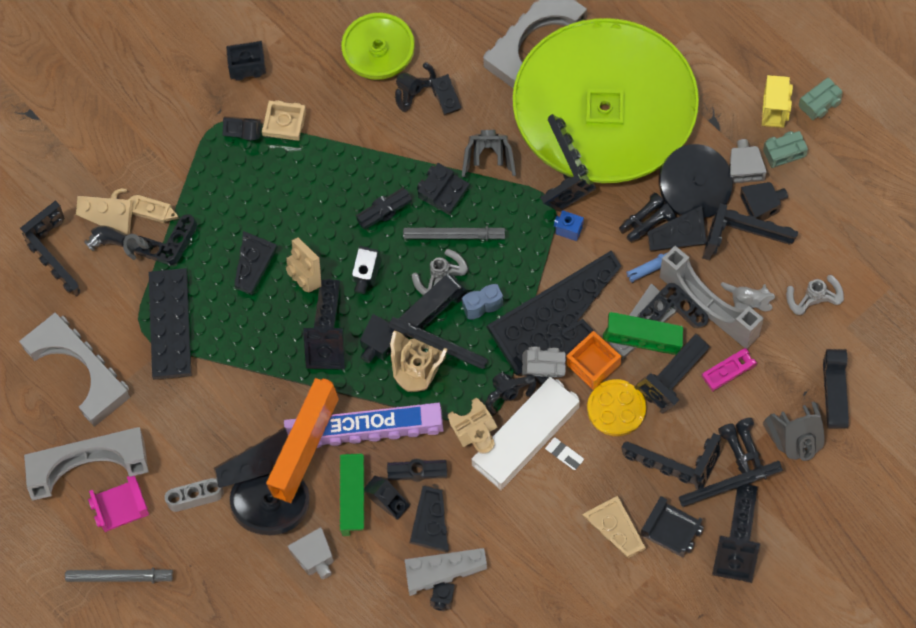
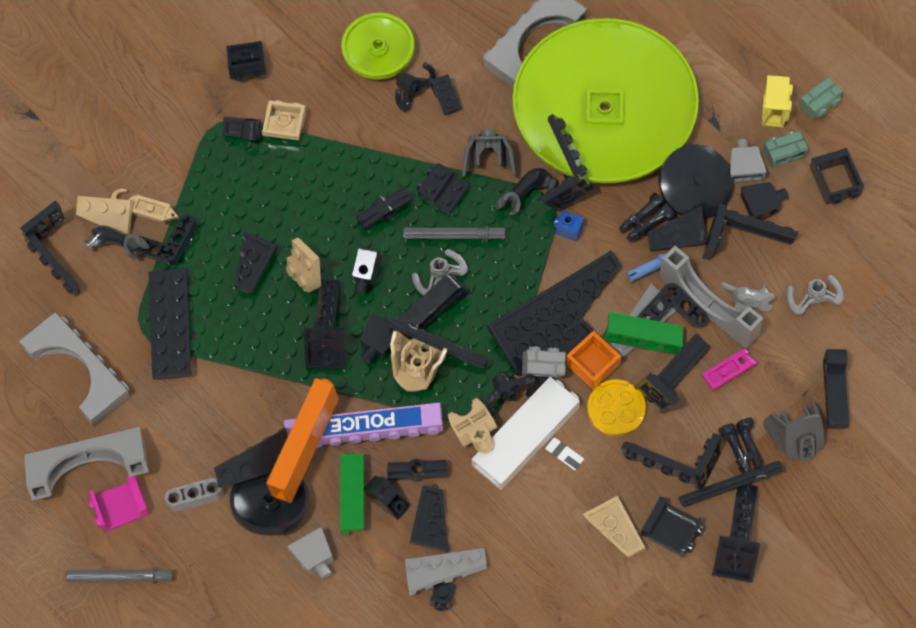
sand blue brick [462,284,503,319] -> none
none -> piece [495,168,556,215]
none -> black window [810,148,864,205]

